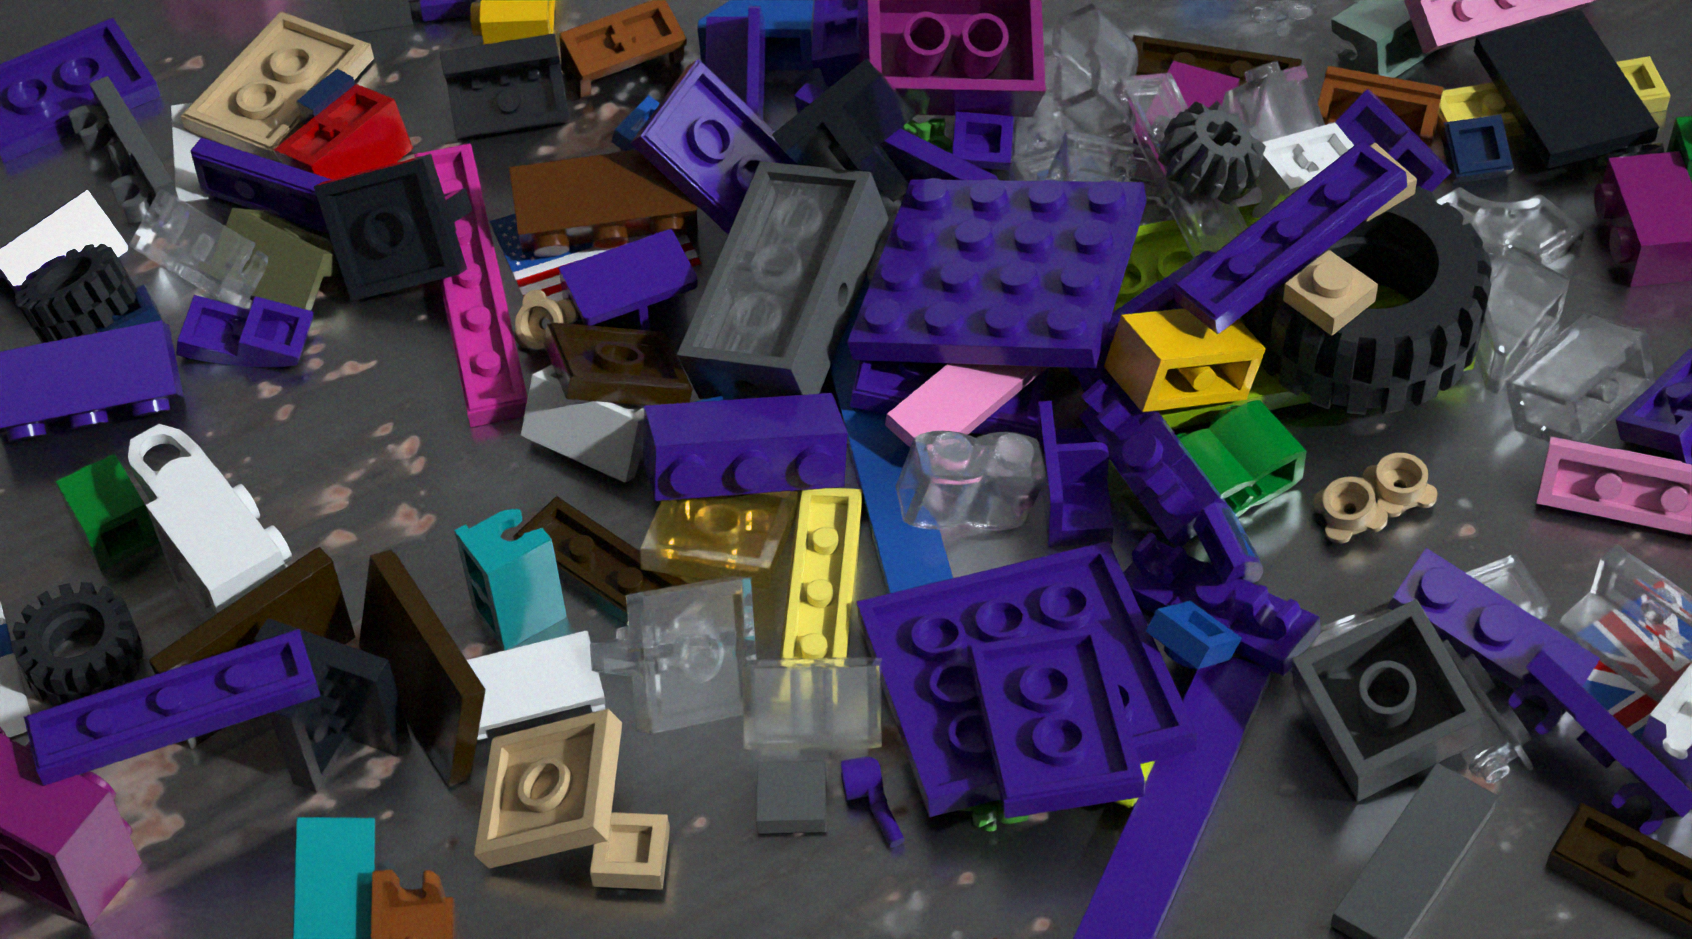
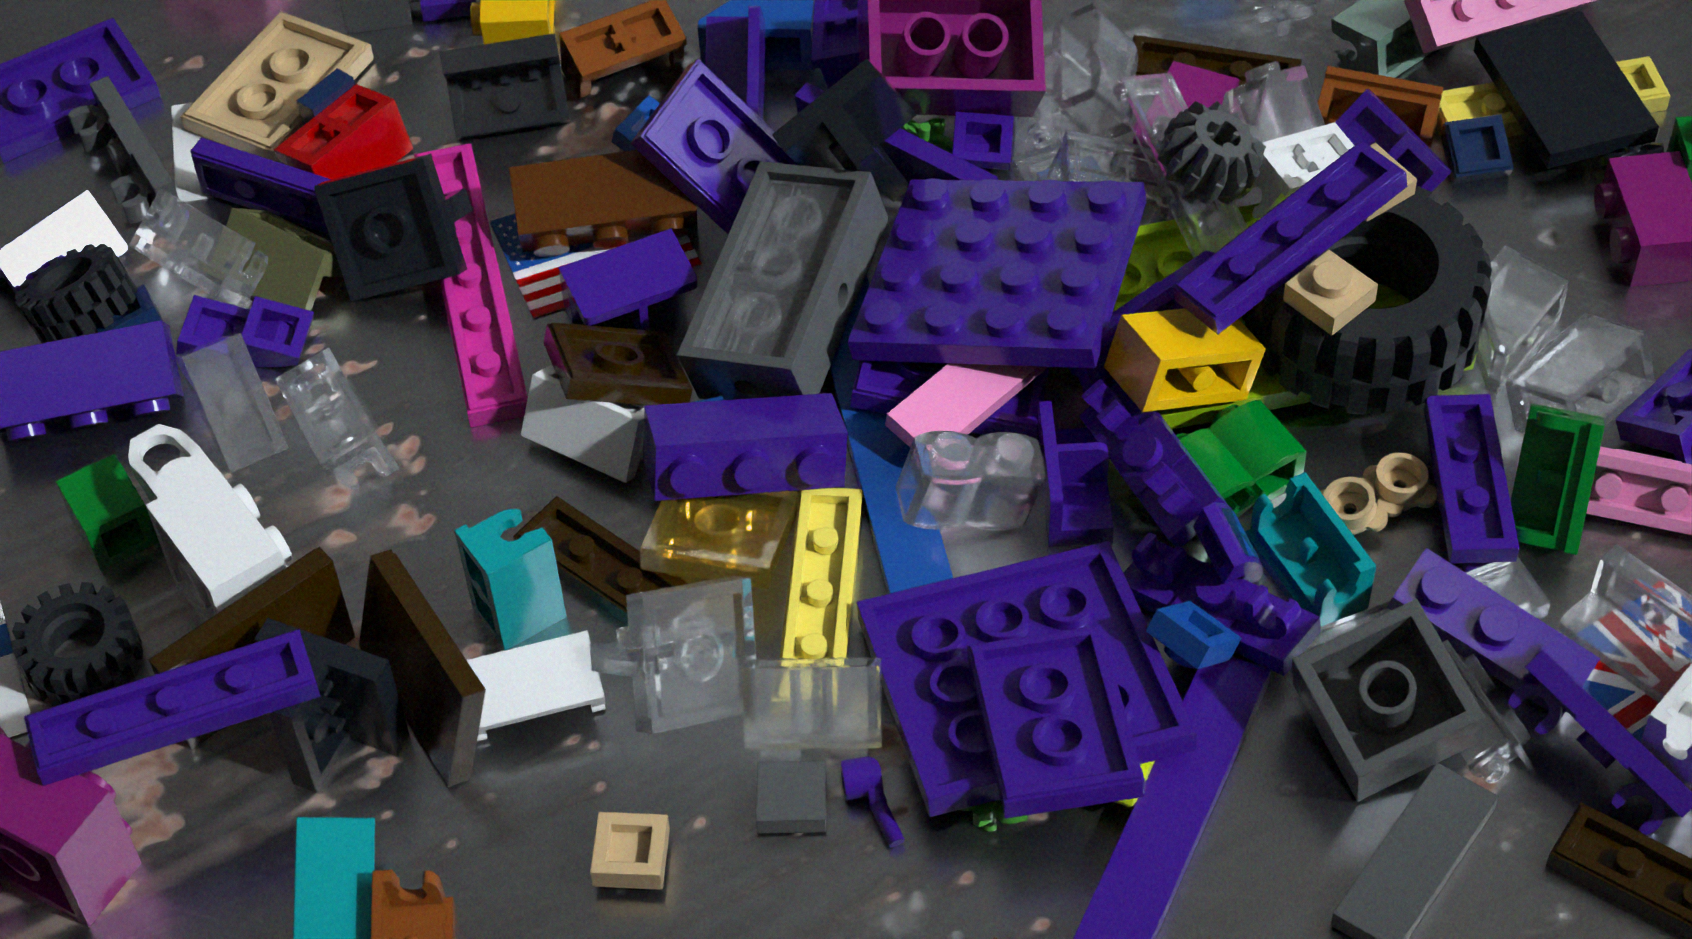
tan plate [474,709,622,869] -> none
tan plate [514,290,578,354] -> none
clear tile [1436,187,1585,272] -> none
none -> clear slope [175,333,289,473]
none -> clear hinge [275,348,400,490]
none -> teal hinge [1245,472,1376,629]
none -> dark purple plate [1423,394,1519,574]
none -> green hinge [1510,403,1605,555]

